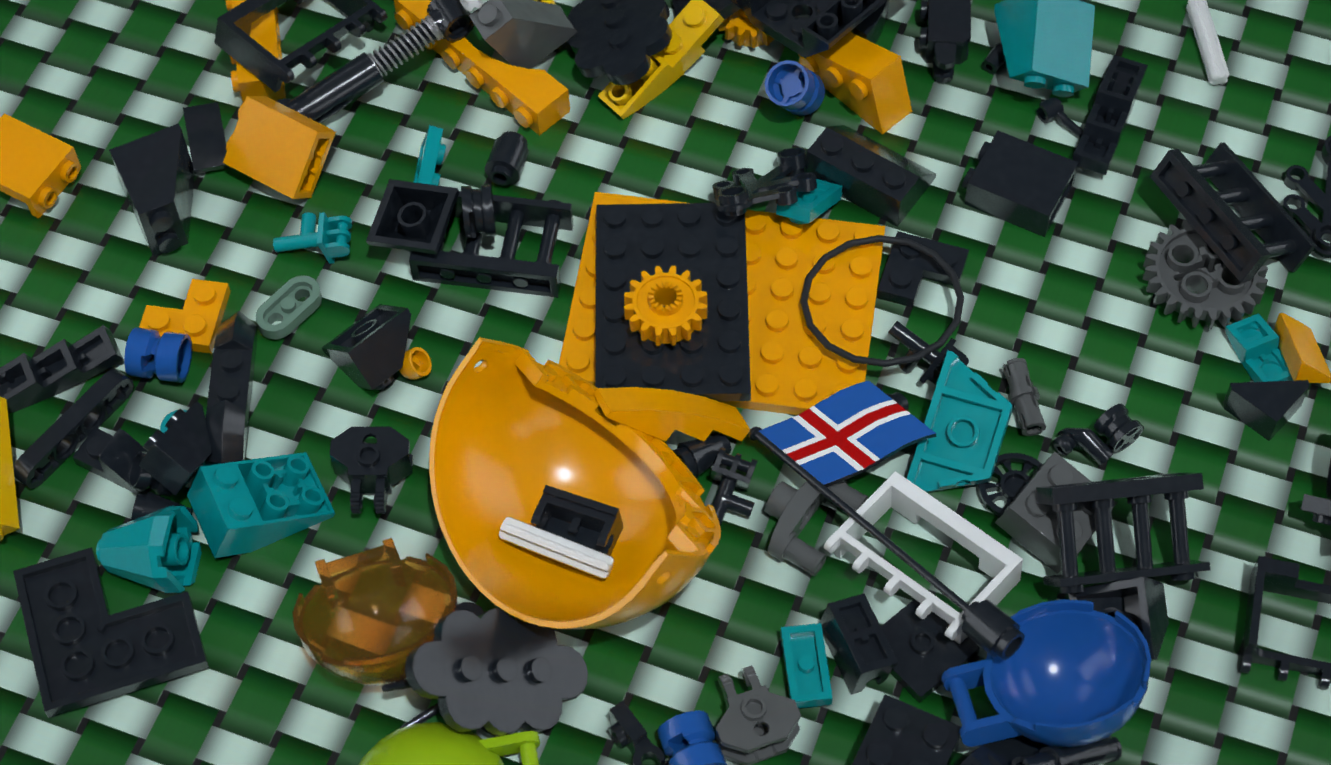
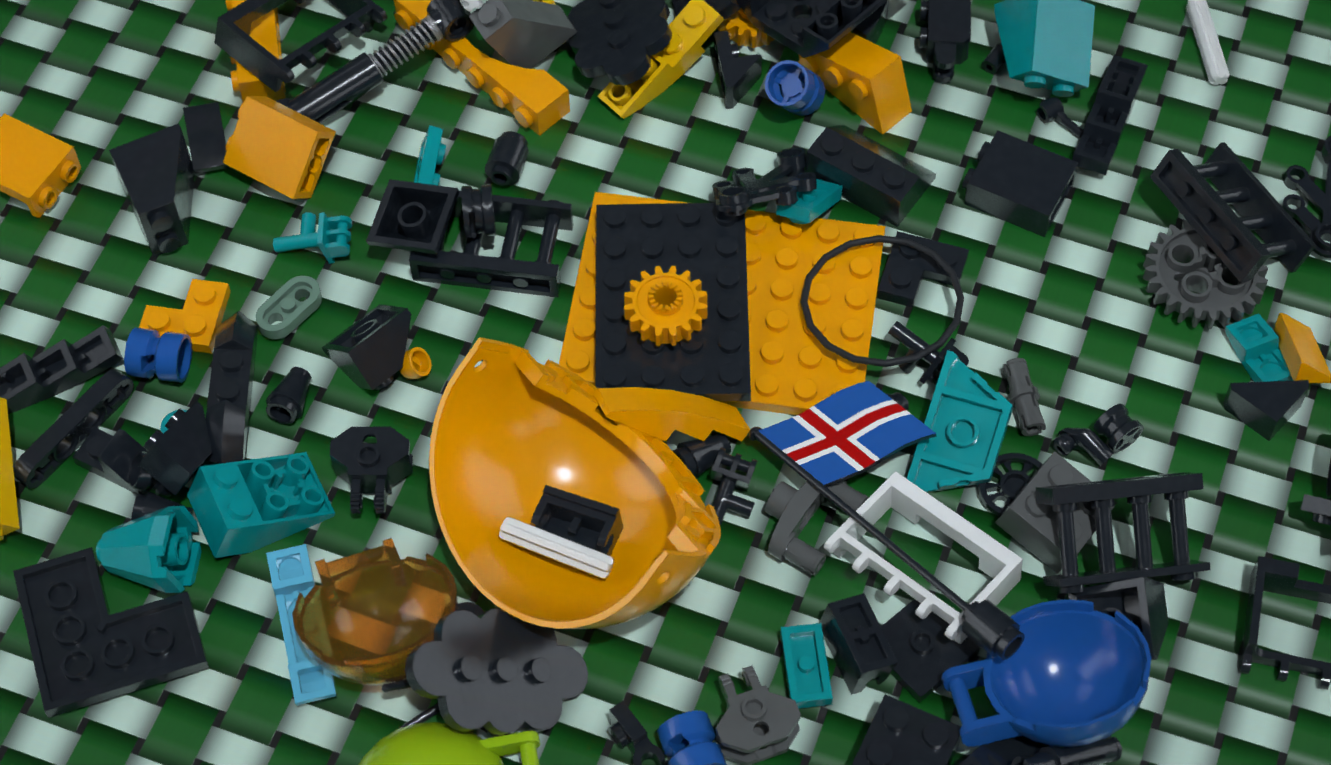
none -> black cone [266,367,312,424]
none -> medium azure slope [266,544,337,706]
none -> black slope [714,30,762,109]

